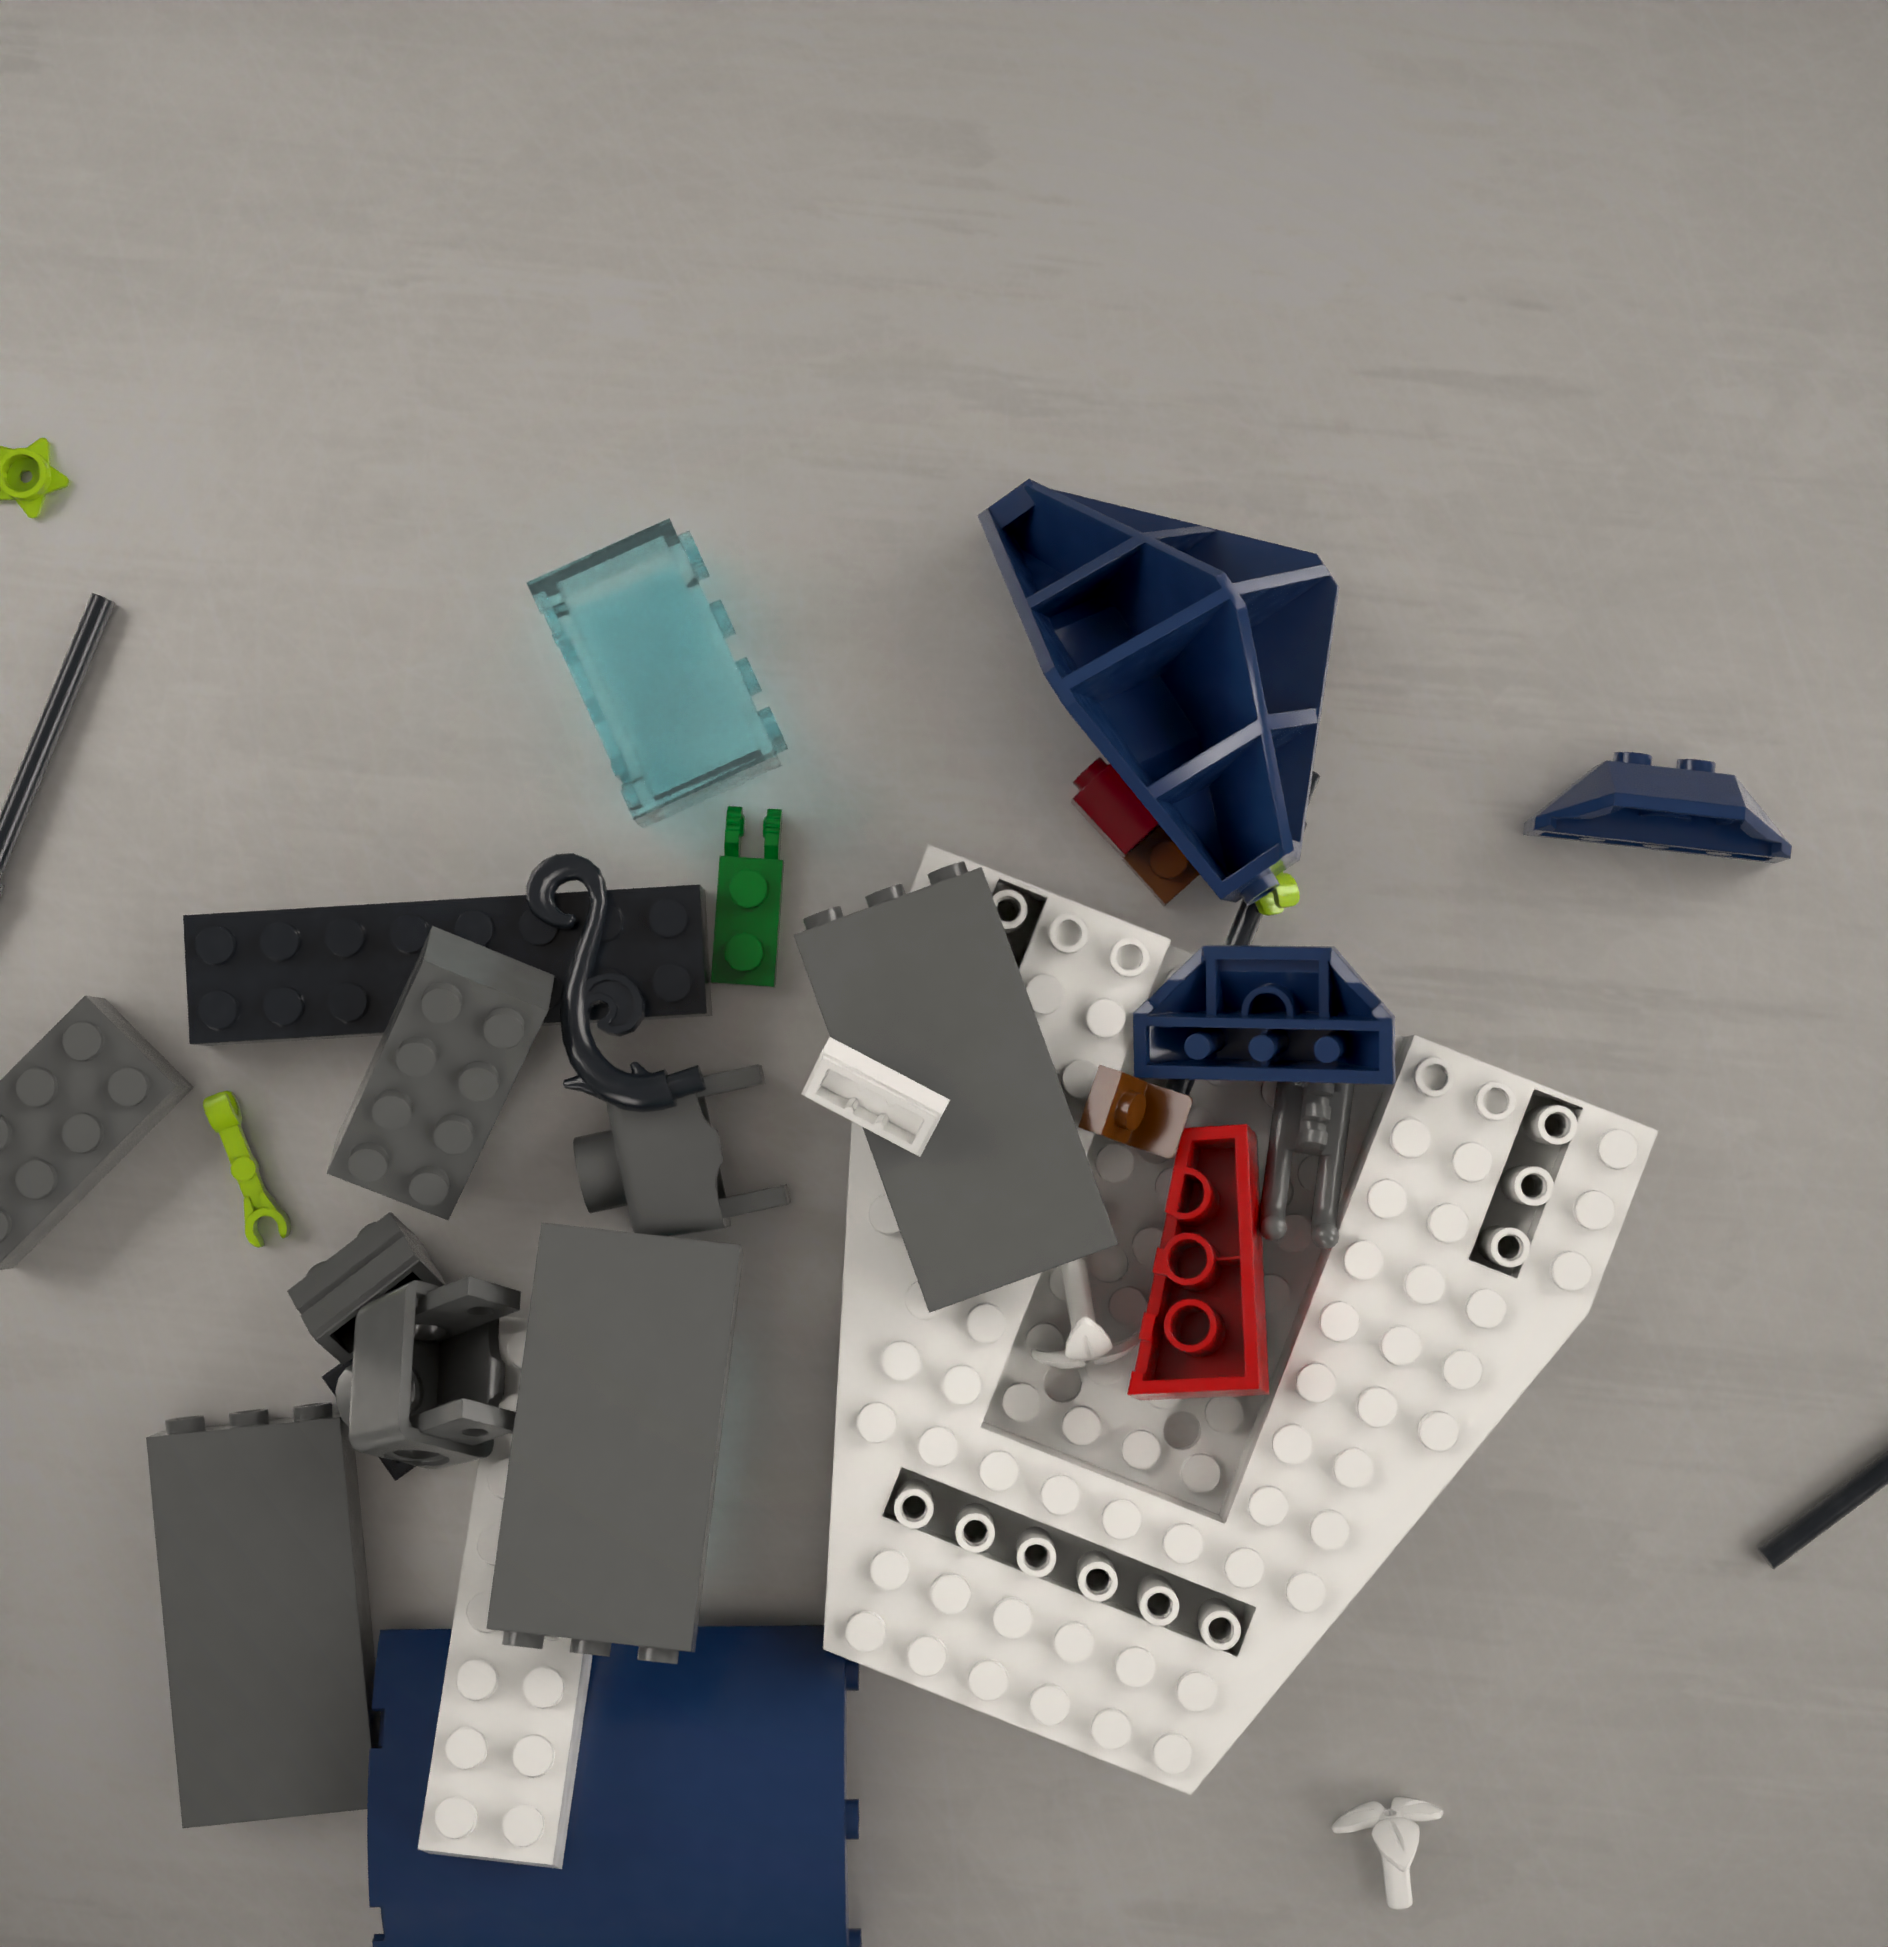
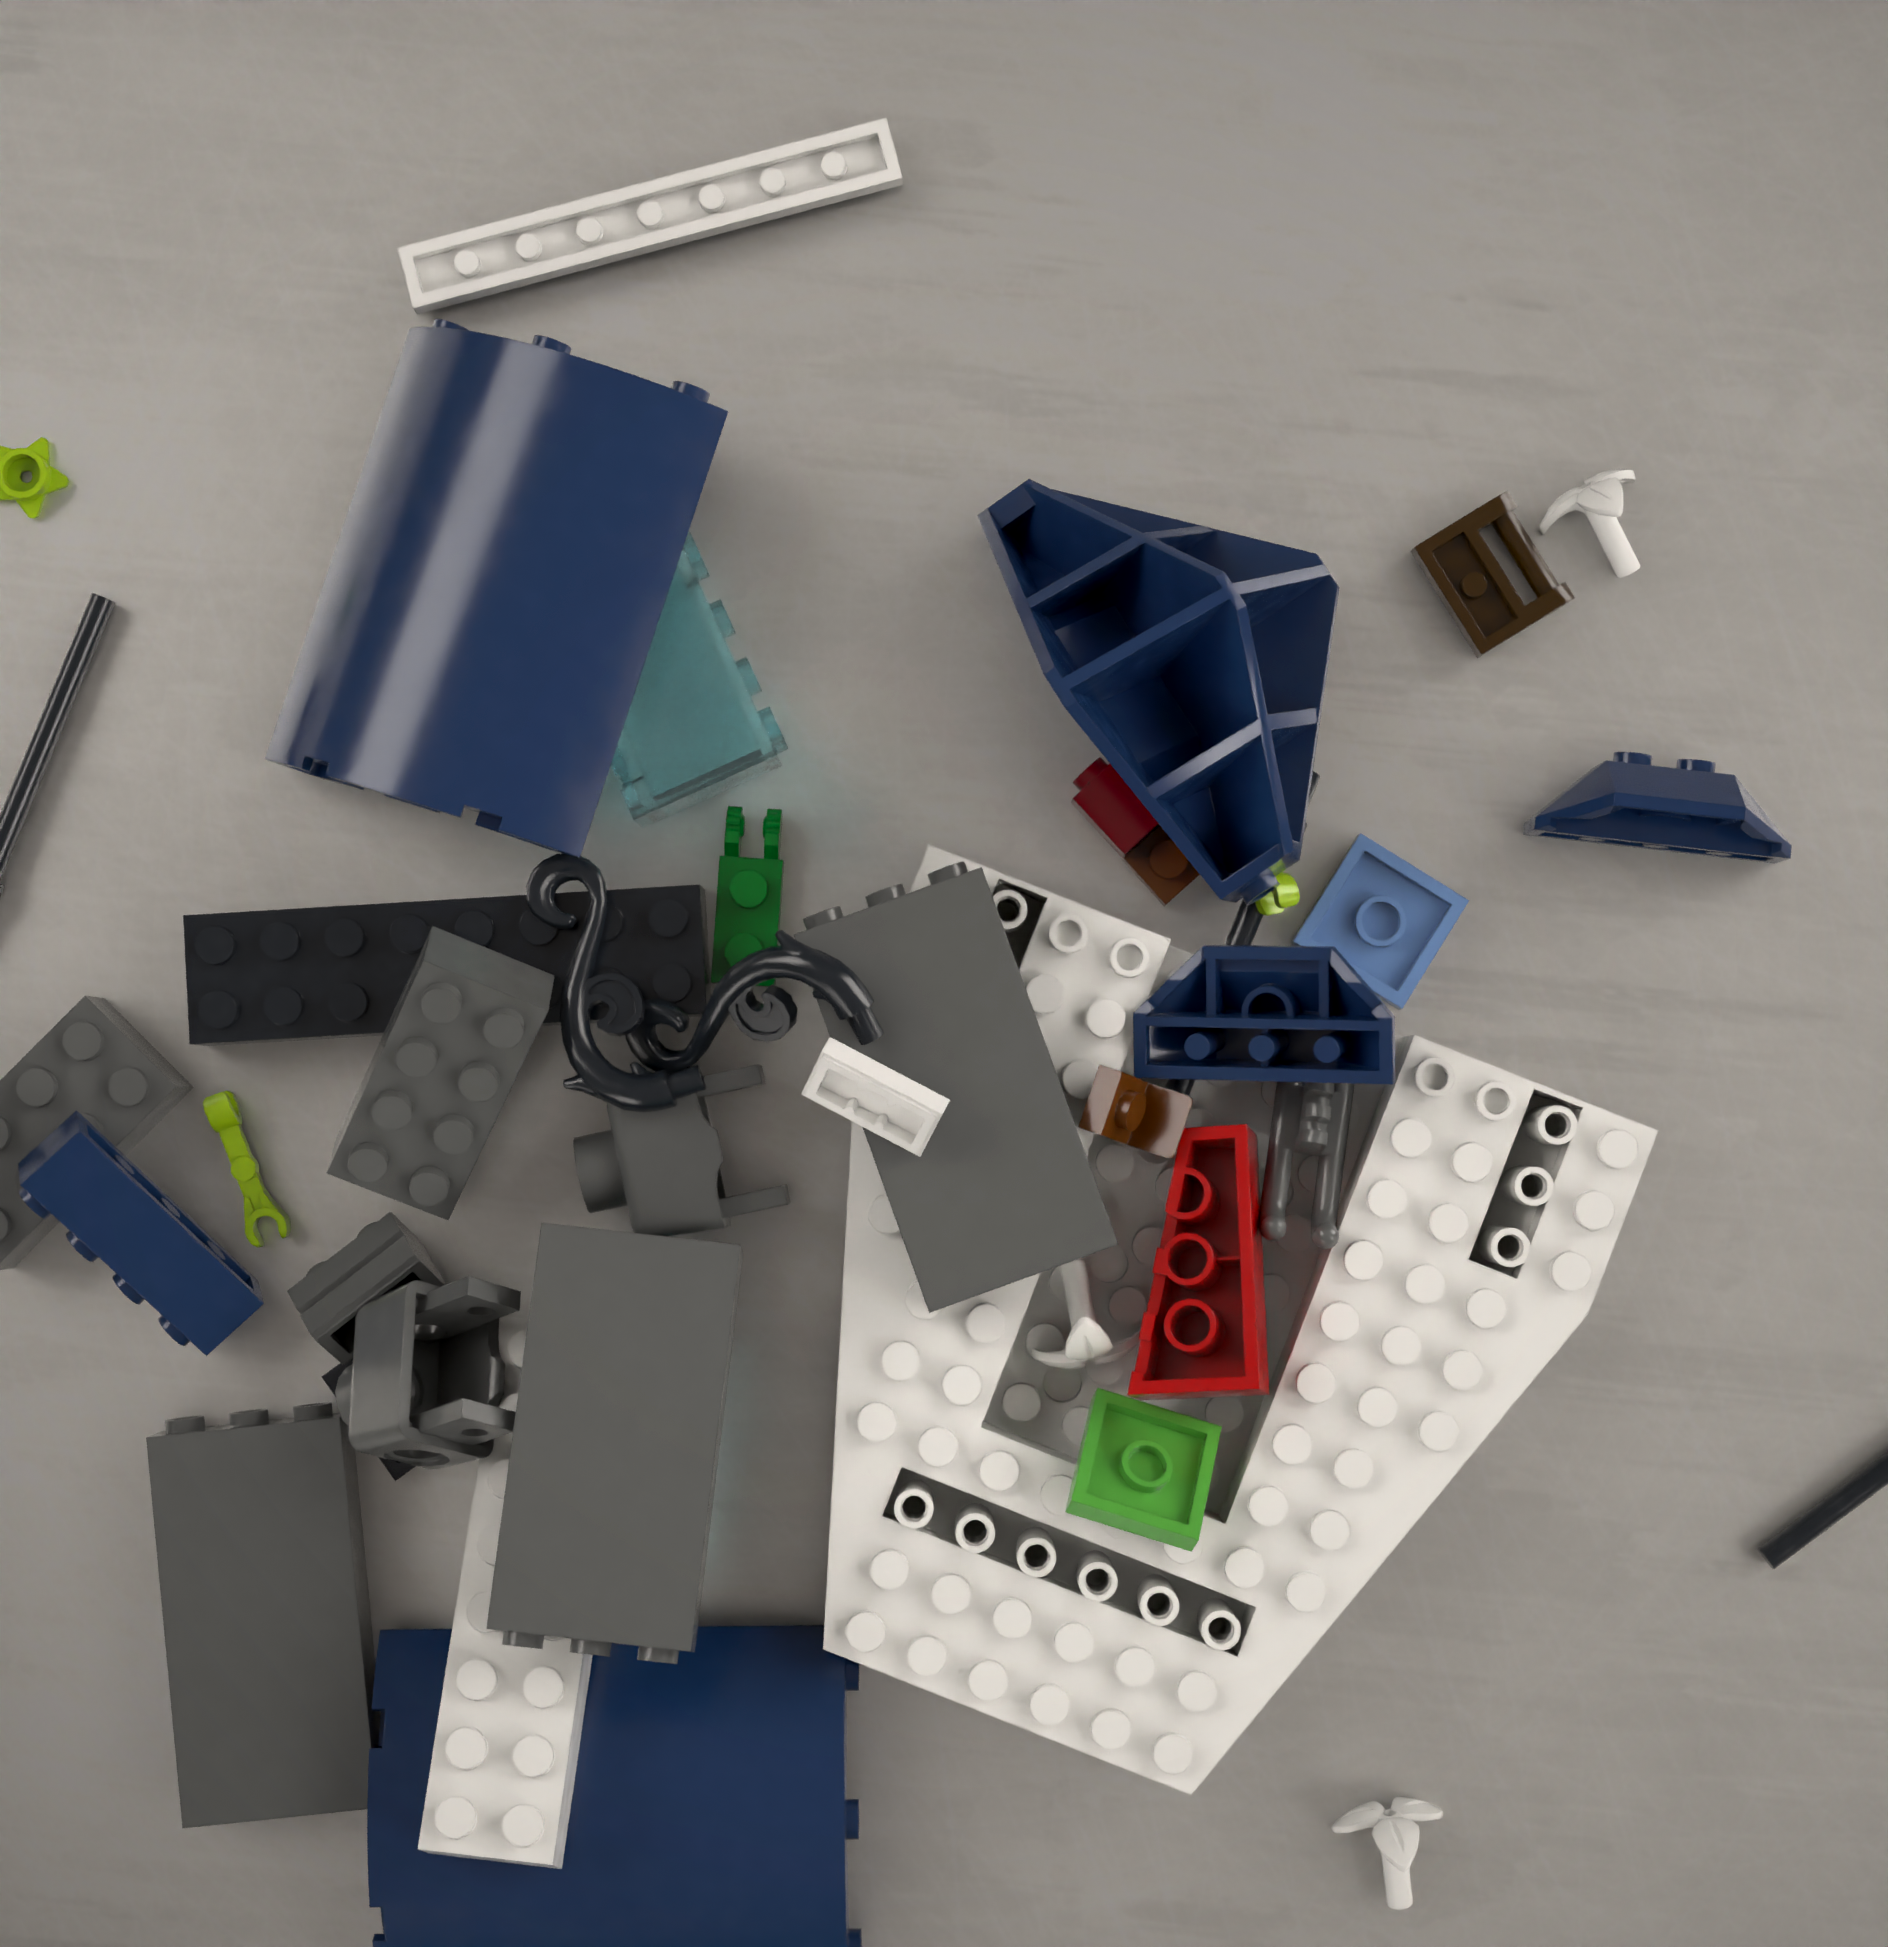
none -> dark blue brick [18,1110,264,1356]
none -> dark blue panel [265,319,728,858]
none -> white plate [397,118,903,315]
none -> black plant [625,930,884,1075]
none -> bright green plate [1065,1388,1222,1552]
none -> medium blue plate [1291,833,1469,1010]
none -> dark brown plate [1410,491,1575,658]
none -> white plant [1539,469,1640,578]

